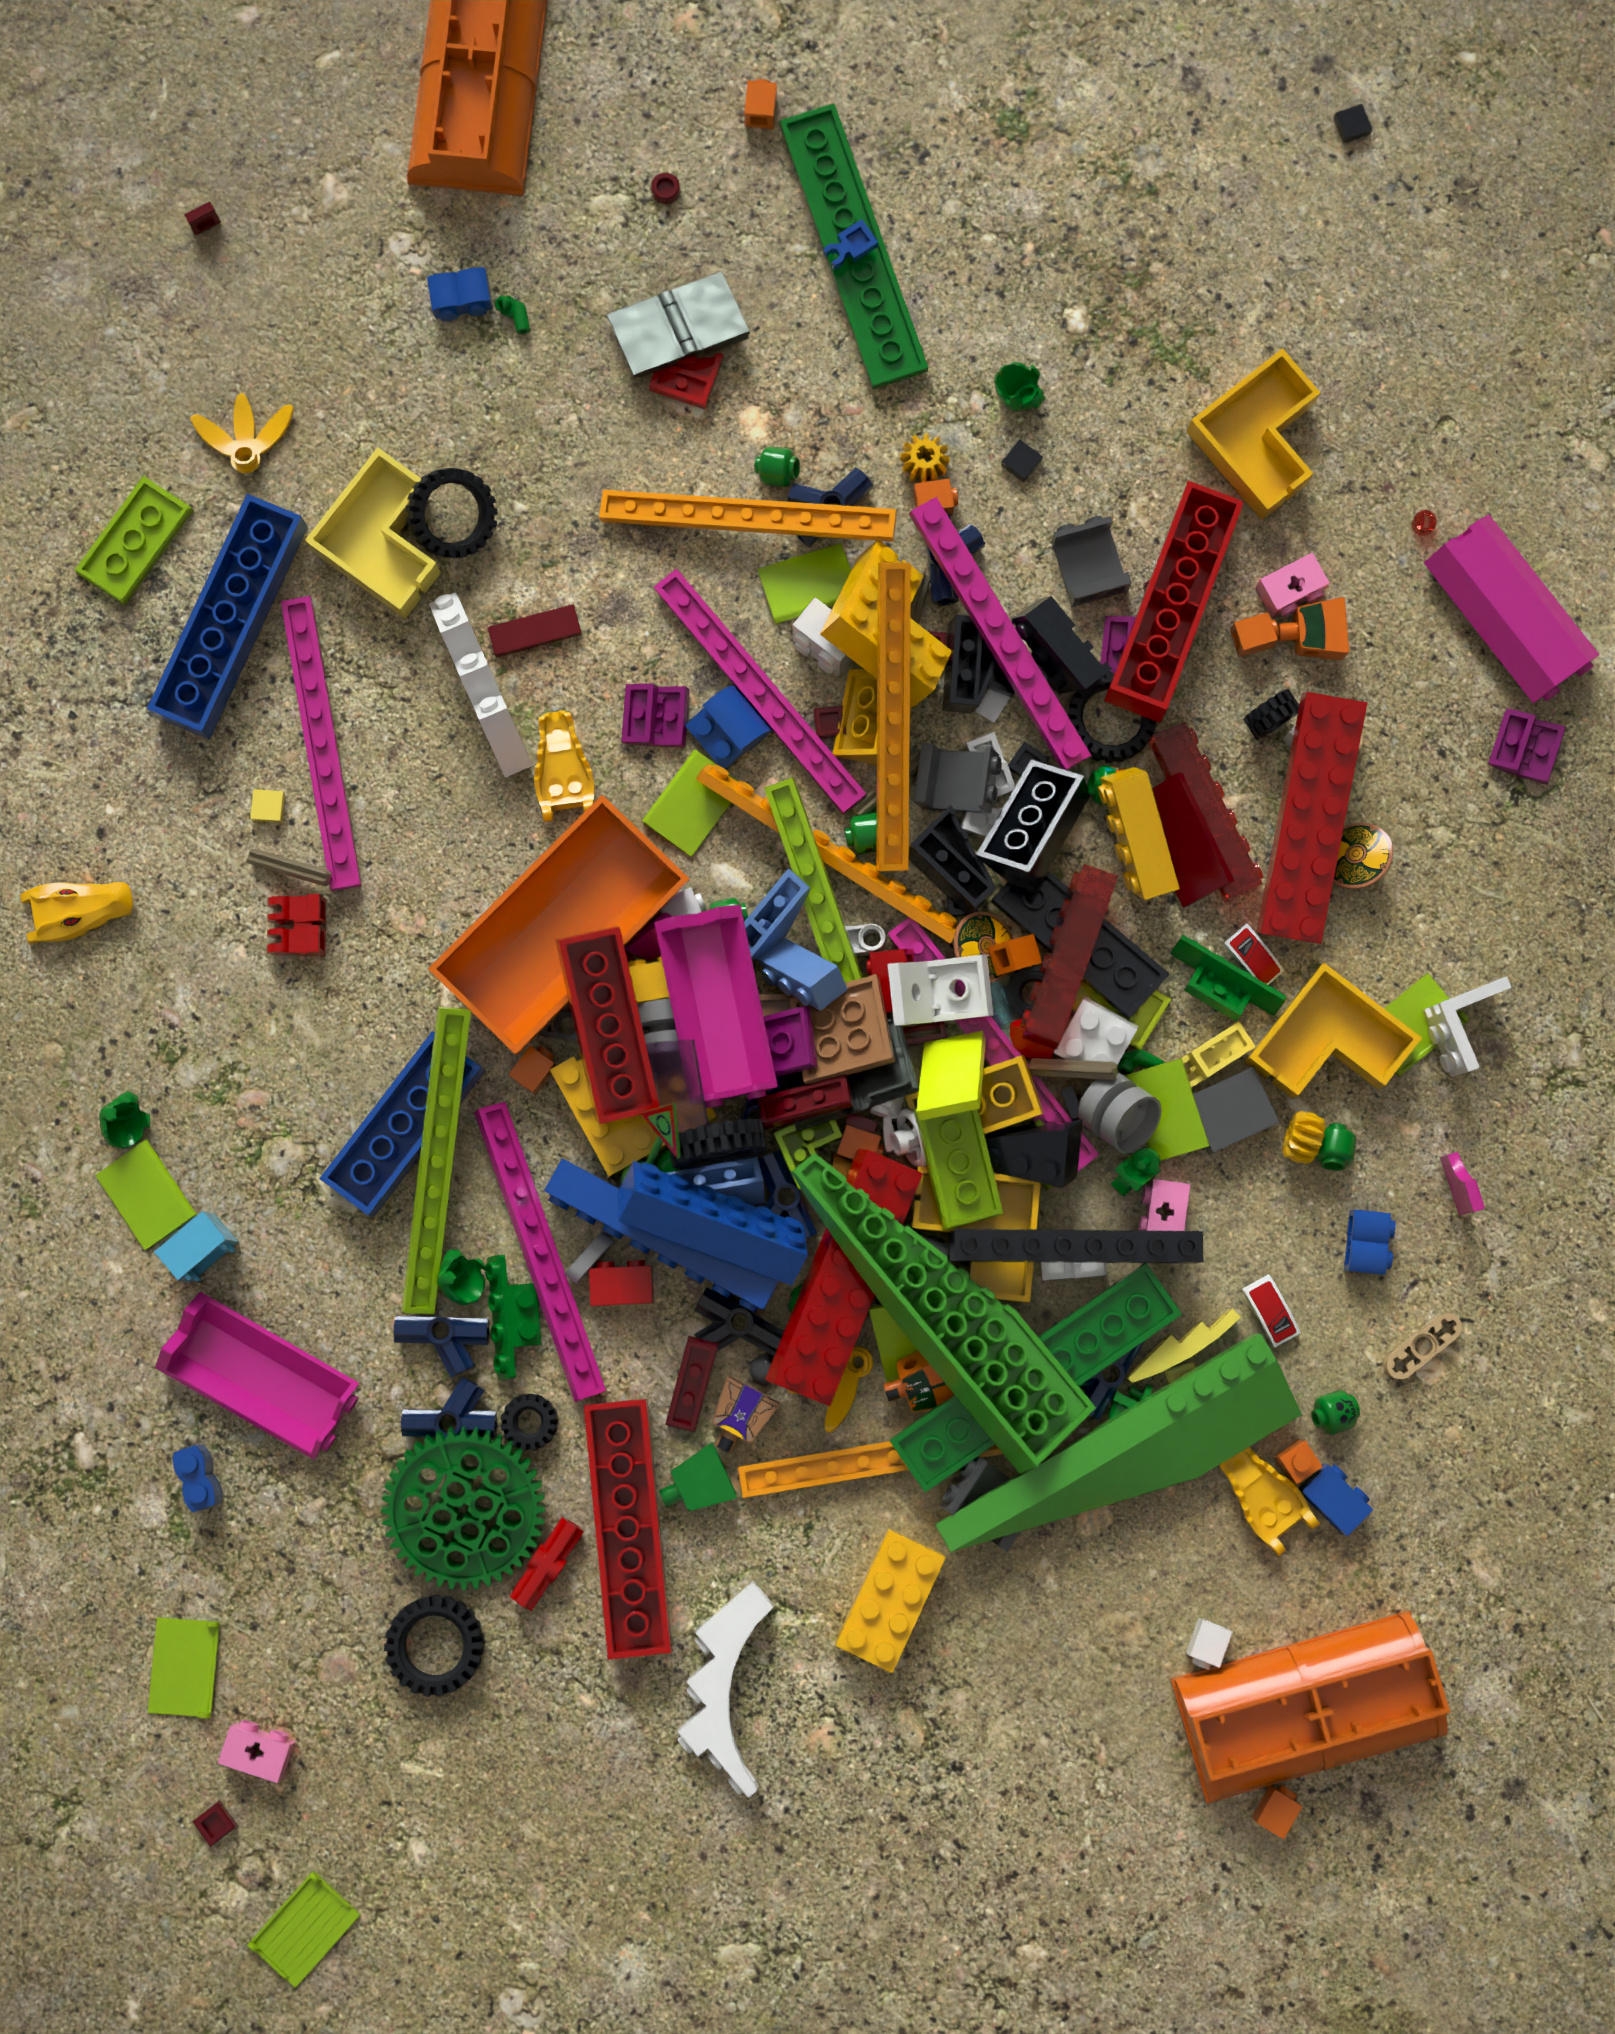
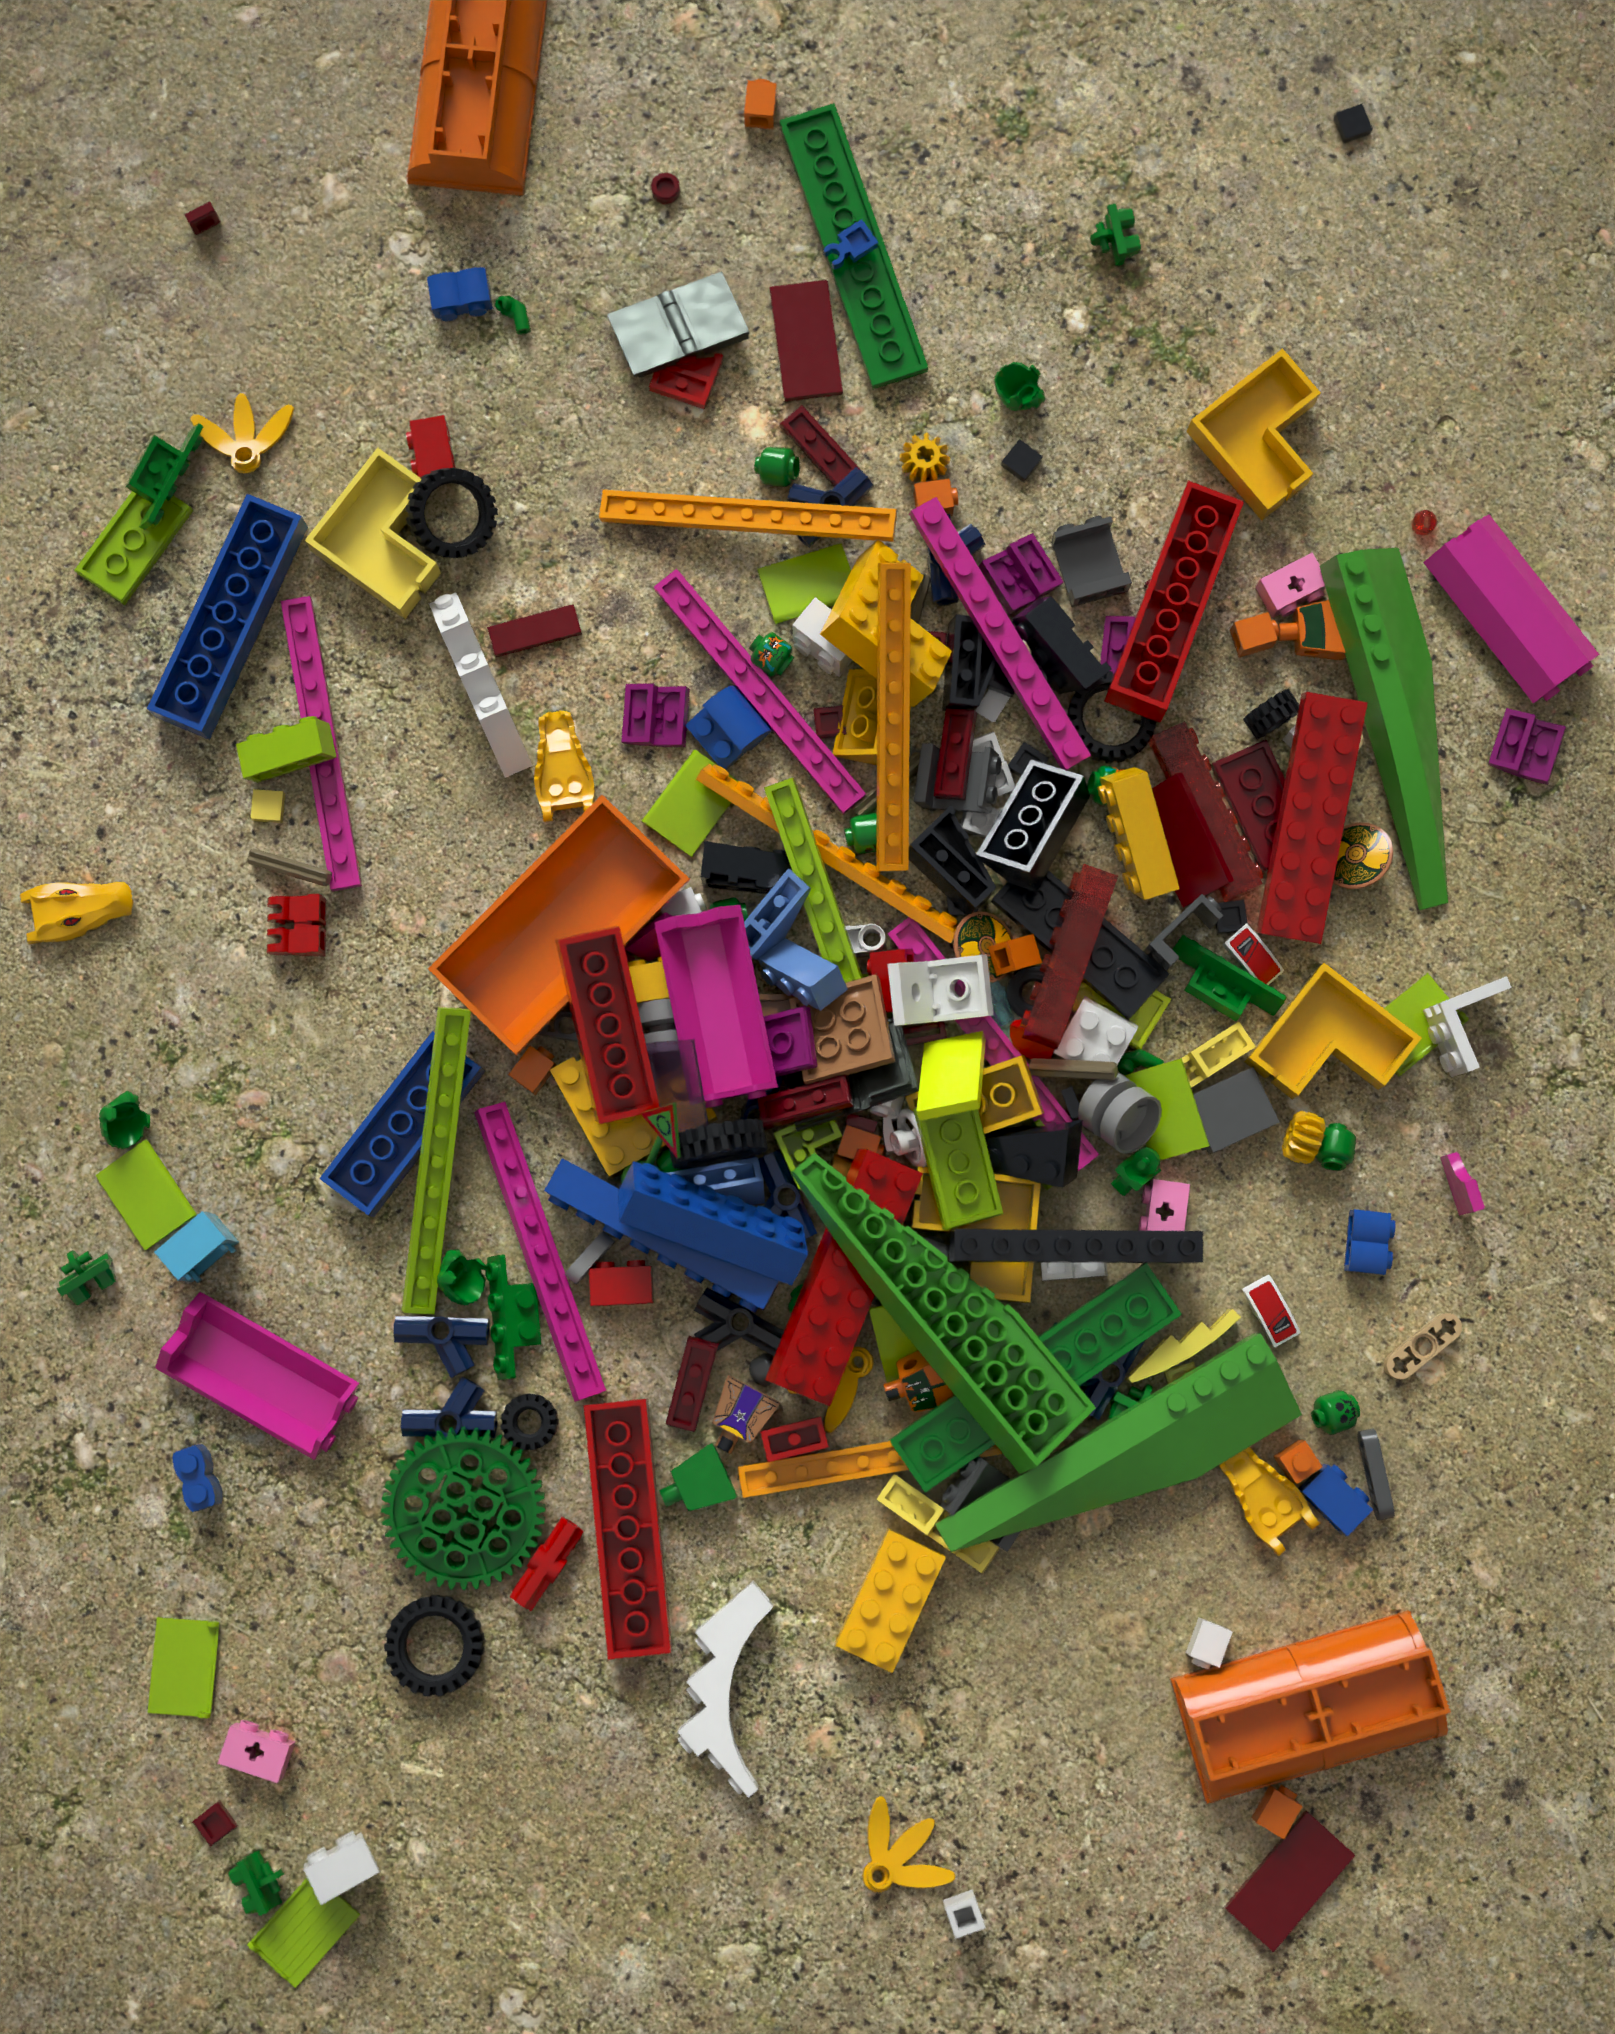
none -> green hips [57,1250,116,1305]
none -> green bracket [125,423,204,530]
none -> green hips [228,1850,284,1916]
none -> lime brick [236,716,337,783]
none -> white brick [304,1831,380,1905]
none -> red brick [406,415,455,478]
none -> black wedge [701,841,792,894]
none -> green head [749,632,794,677]
none -> red brick [760,1416,828,1462]
none -> dark red tile [770,280,843,402]
none -> dark red tile [780,405,860,487]
none -> yellow plant [862,1796,956,1893]
none -> light yellow slope [876,1474,1000,1574]
none -> dark red tile [933,708,977,800]
none -> white brick [943,1889,986,1939]
none -> magenta slope [979,533,1064,615]
none -> green hips [1090,203,1141,266]
none -> dark grey panel [1144,894,1223,971]
none -> dark red tile [1211,740,1285,873]
none -> black tile [1215,900,1248,935]
none -> dark red tile [1224,1810,1356,1953]
none -> bright green wedge [1319,548,1448,910]
none -> dark grey beam [1357,1428,1395,1521]

